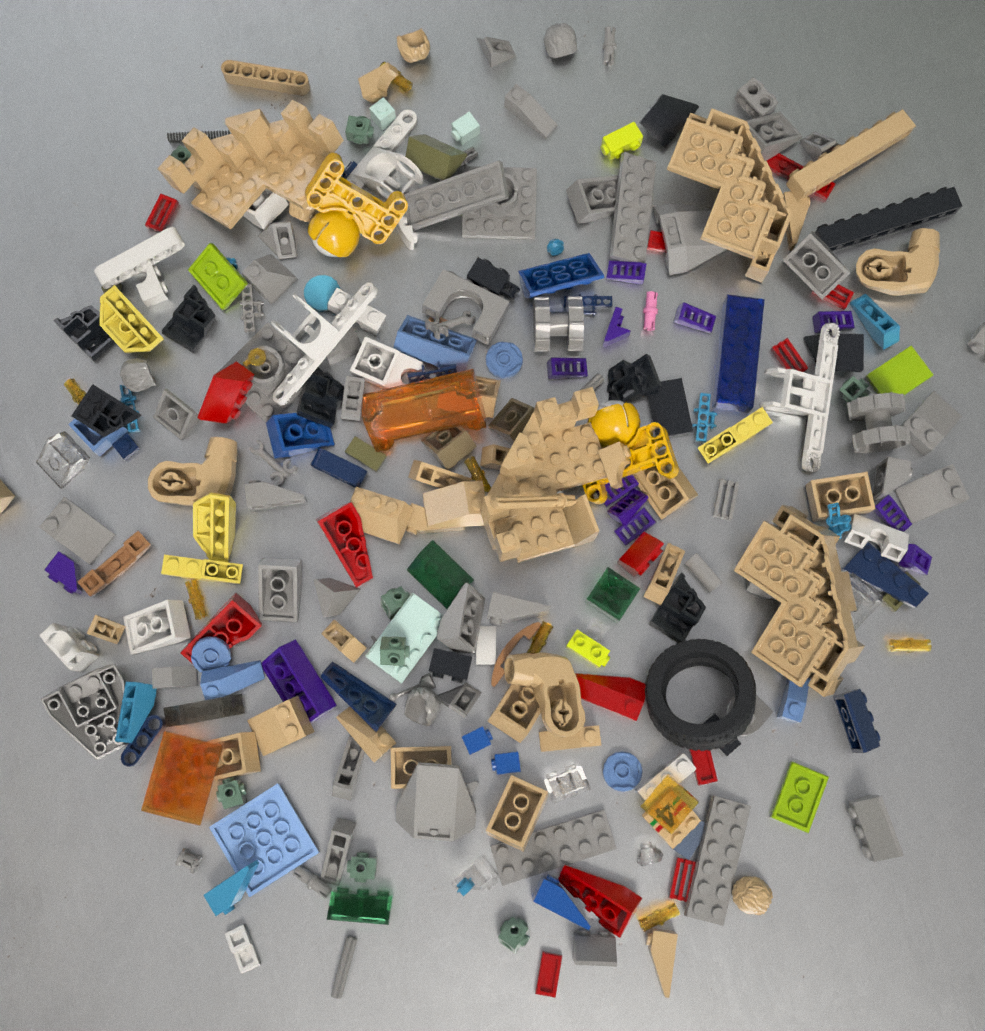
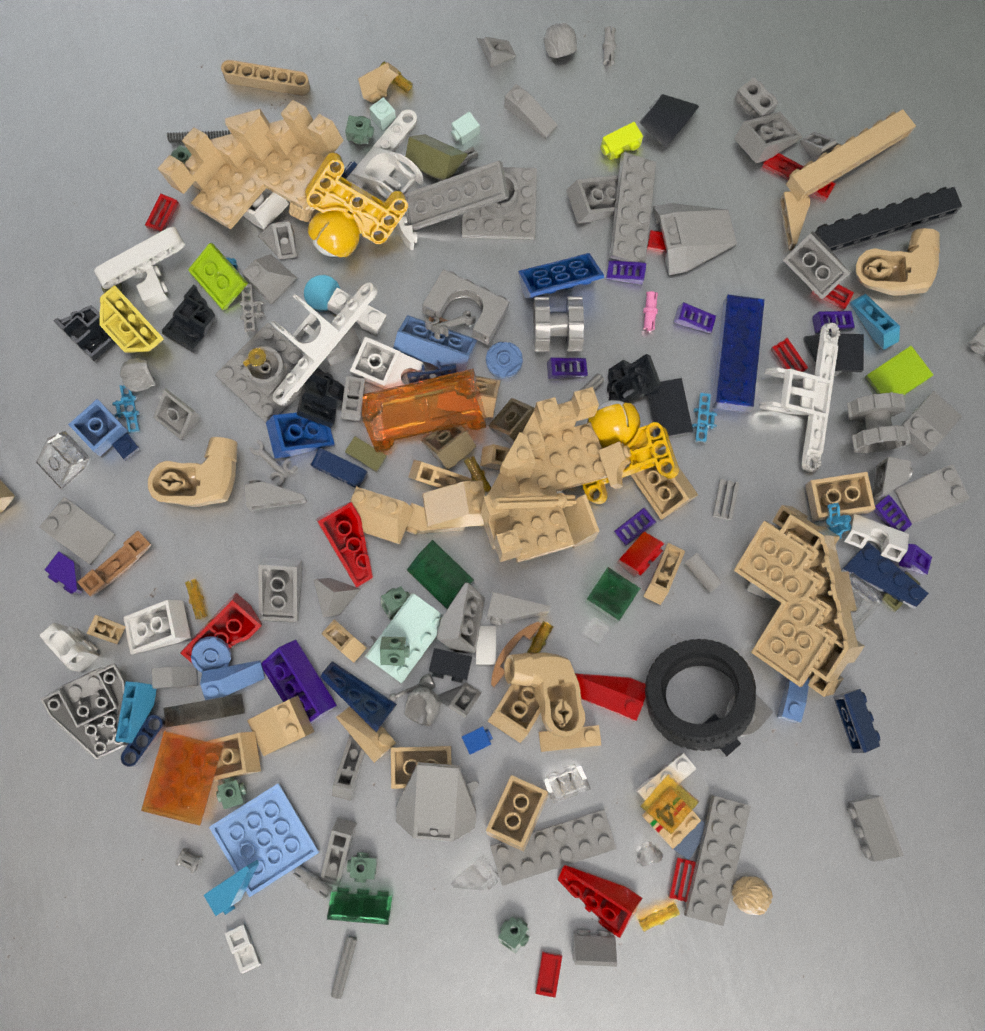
clear yellow pin [64,378,86,405] -> none
black slope [71,384,141,437] -> none
light yellow slope [161,554,243,584] -> none
light yellow wedge [193,492,236,562] -> none
red slope [197,361,255,424] -> none
tan hair [397,28,430,63] -> none
dark azure plate [456,877,475,897] -> none
black brick [467,257,520,301] -> none
blue brick [491,752,521,775] -> none
blue slope [532,874,591,930] -> none
dark azure plate [547,239,564,256] -> none
dark blue piece [564,294,613,318] -> none
neon yellow brick [566,629,610,668] -> none
dark purple slope [596,475,639,507] -> none
medium blue tile [602,751,643,792] -> none
dark purple slope [603,307,631,347] -> none
dark purple slope [607,488,649,526] -> none
tan slope [646,928,678,998] -> none
black slope [649,572,706,643] -> none
tan brick [667,108,792,283] -> none
red tile [689,749,718,786] -> none
light yellow slope [698,407,773,464] -> none
lime tile [770,761,829,833] -> none
sand green brick [839,376,871,403] -> none
clear yellow pin [889,638,932,653] -> none

